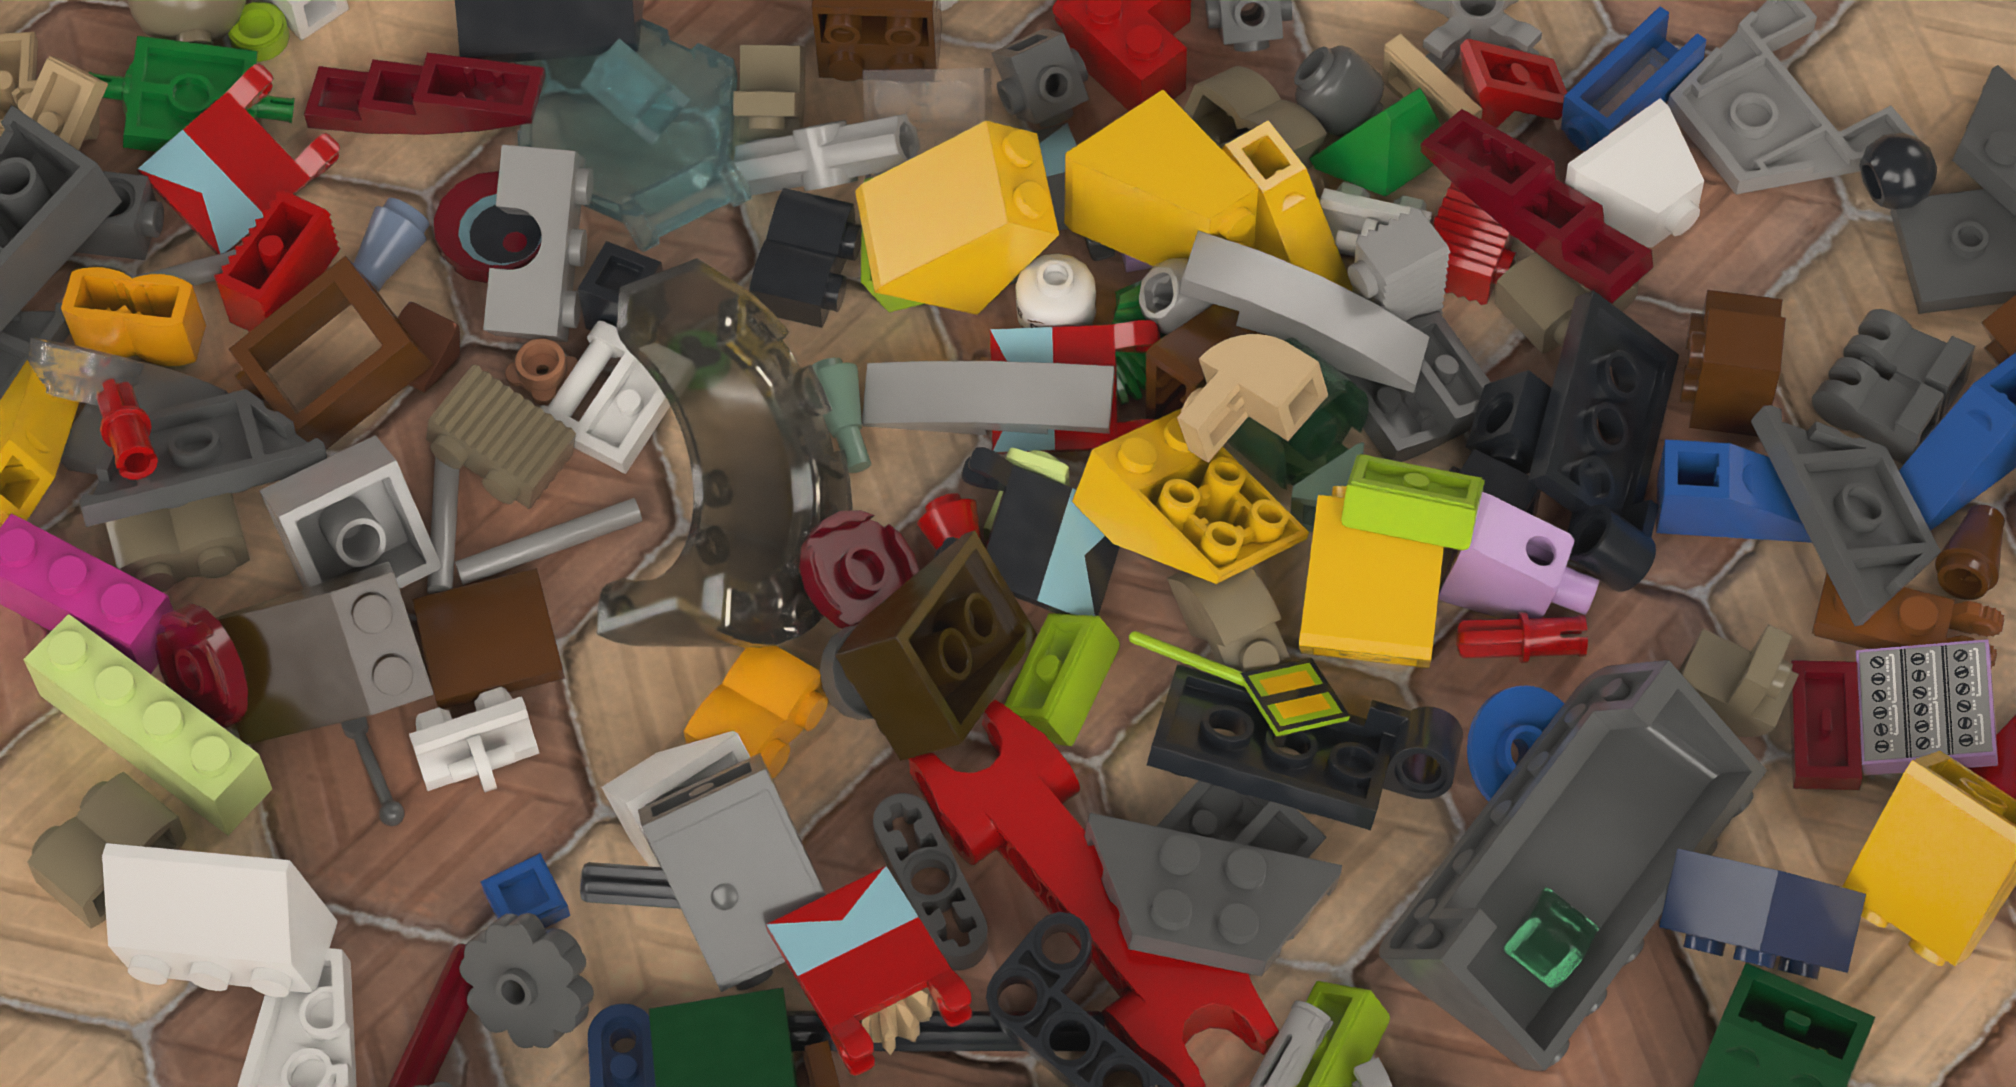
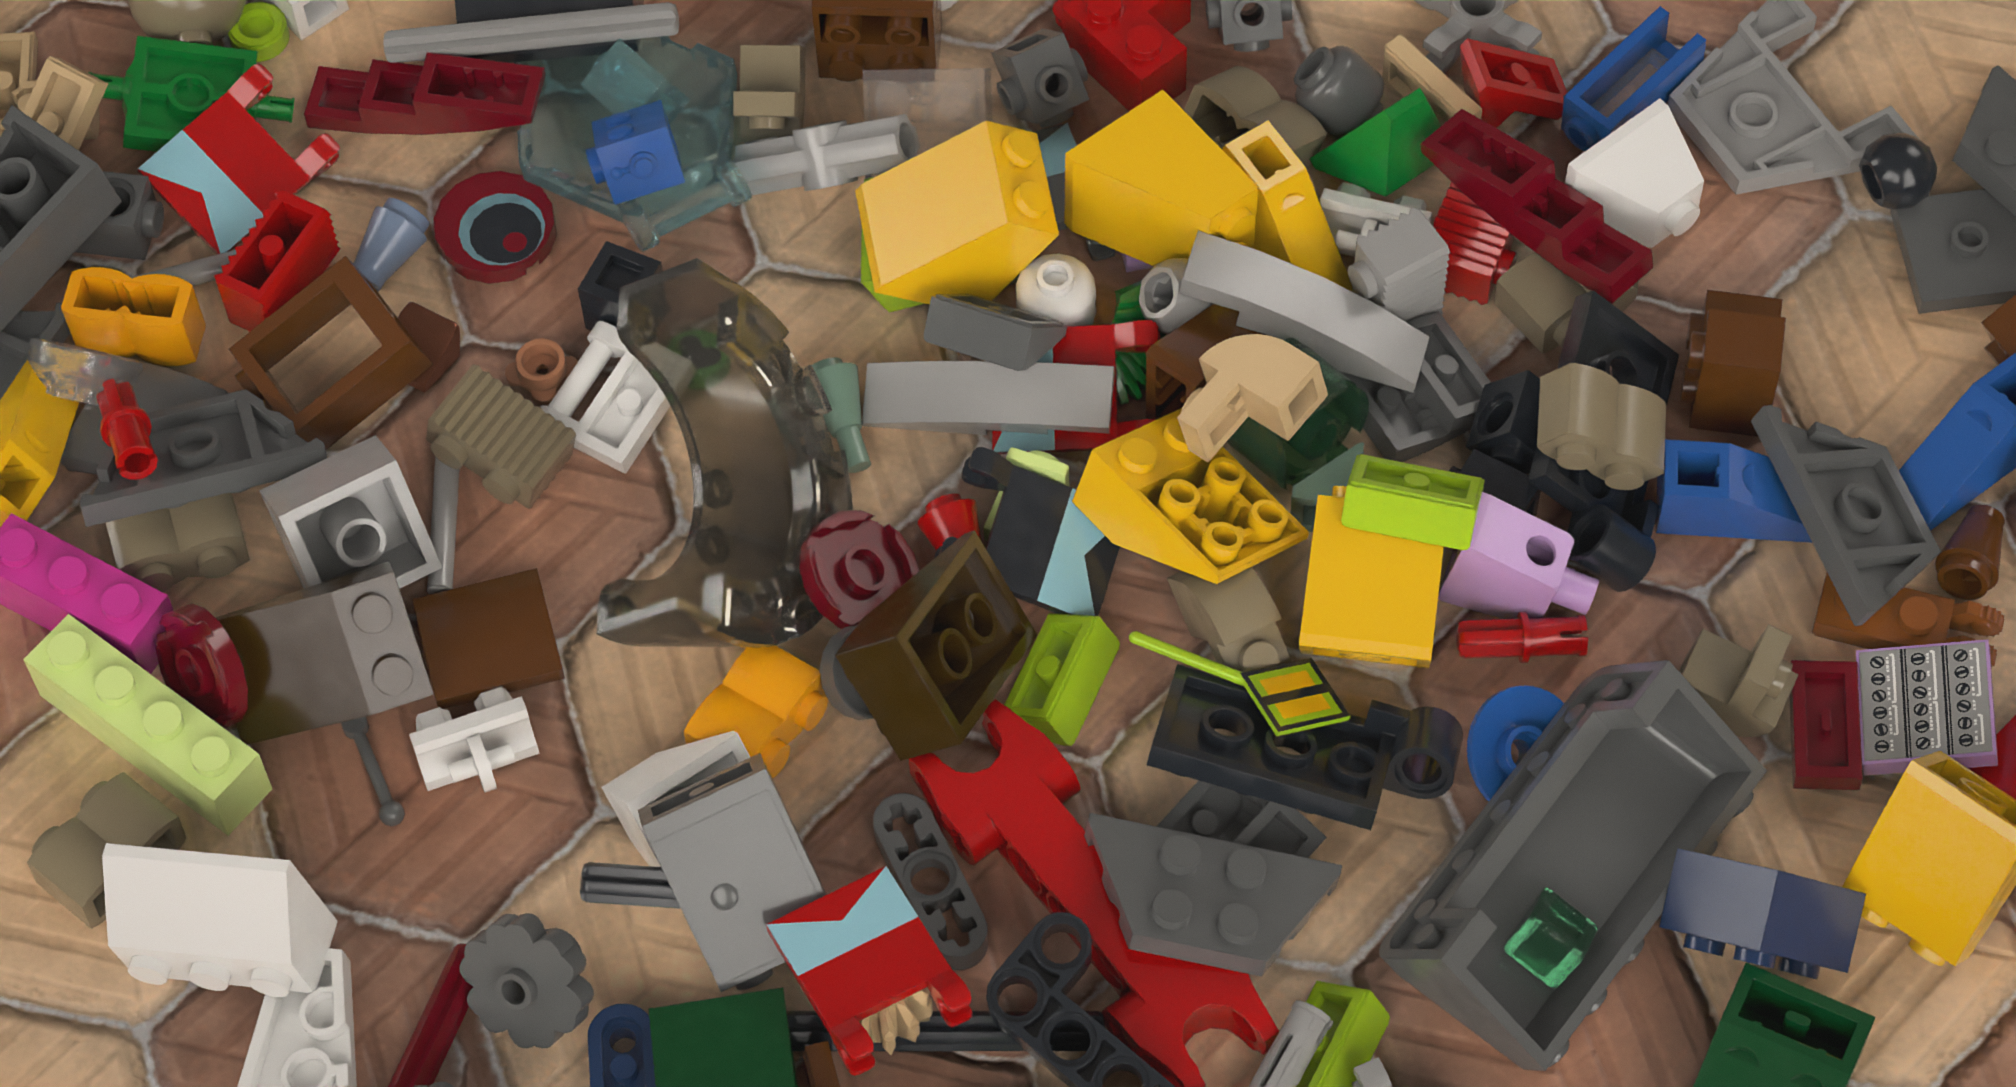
light grey bar [454,498,643,585] -> none
blue tile [480,853,571,928] -> none
light grey arch [483,145,594,342] -> none
black brick [749,188,862,328] -> none
dark grey legs [1812,309,1975,465] -> none
none -> light grey axle [383,2,679,63]
none -> blue head [585,100,685,205]
none -> dark grey slope [924,294,1067,371]
none -> dark tan brick [1537,363,1666,490]

